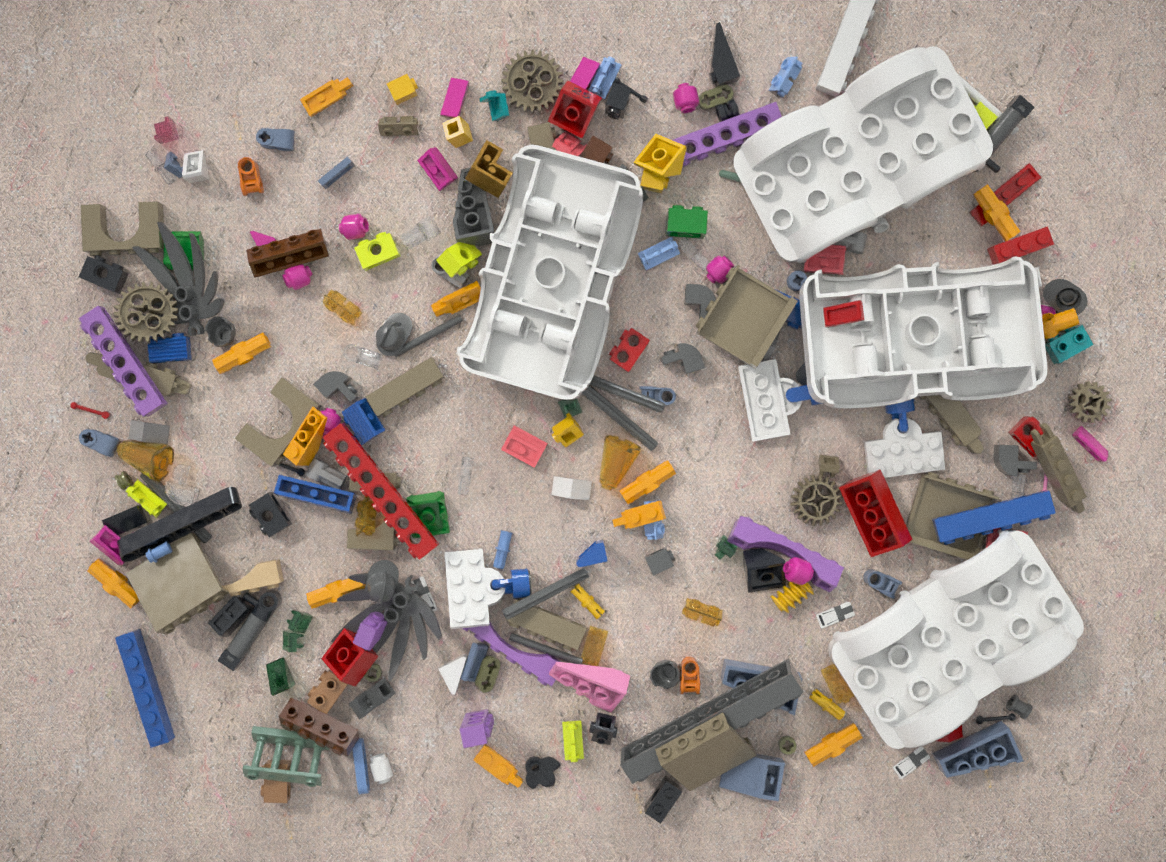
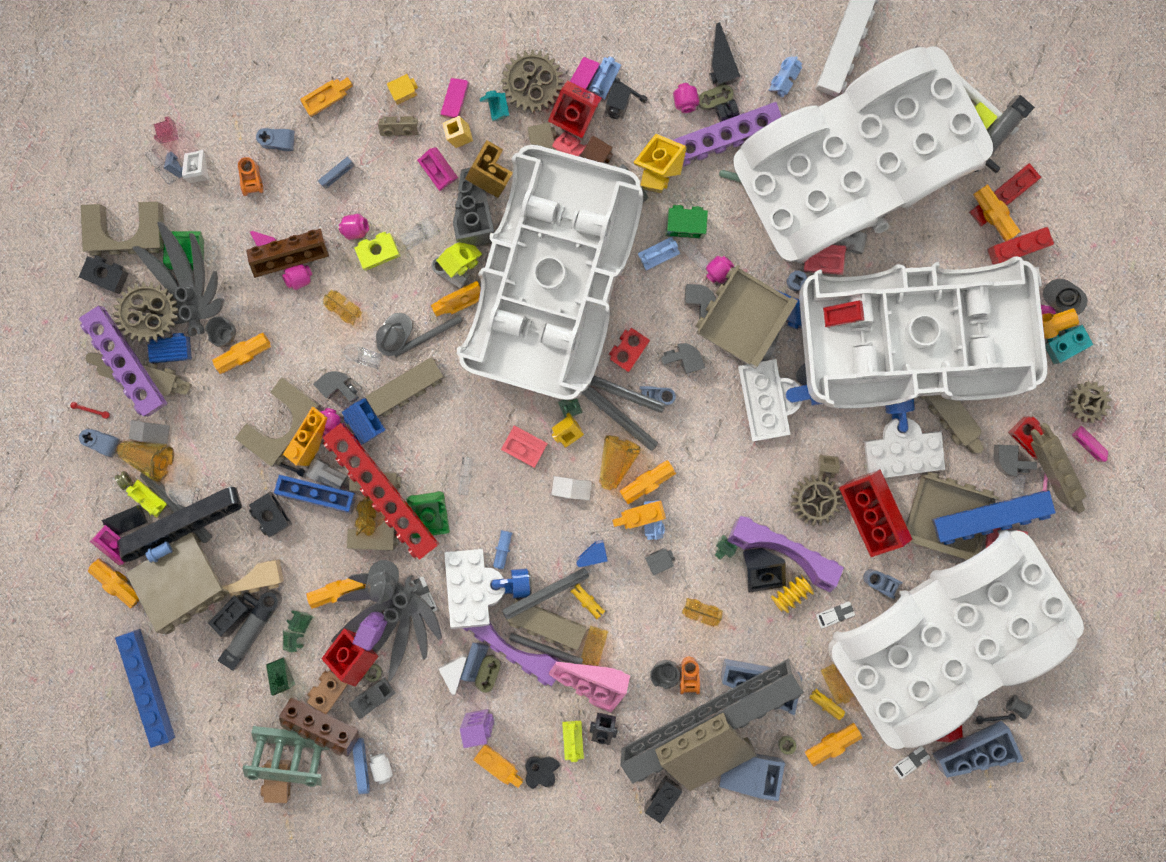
dark pink head [783,557,814,585] -> none

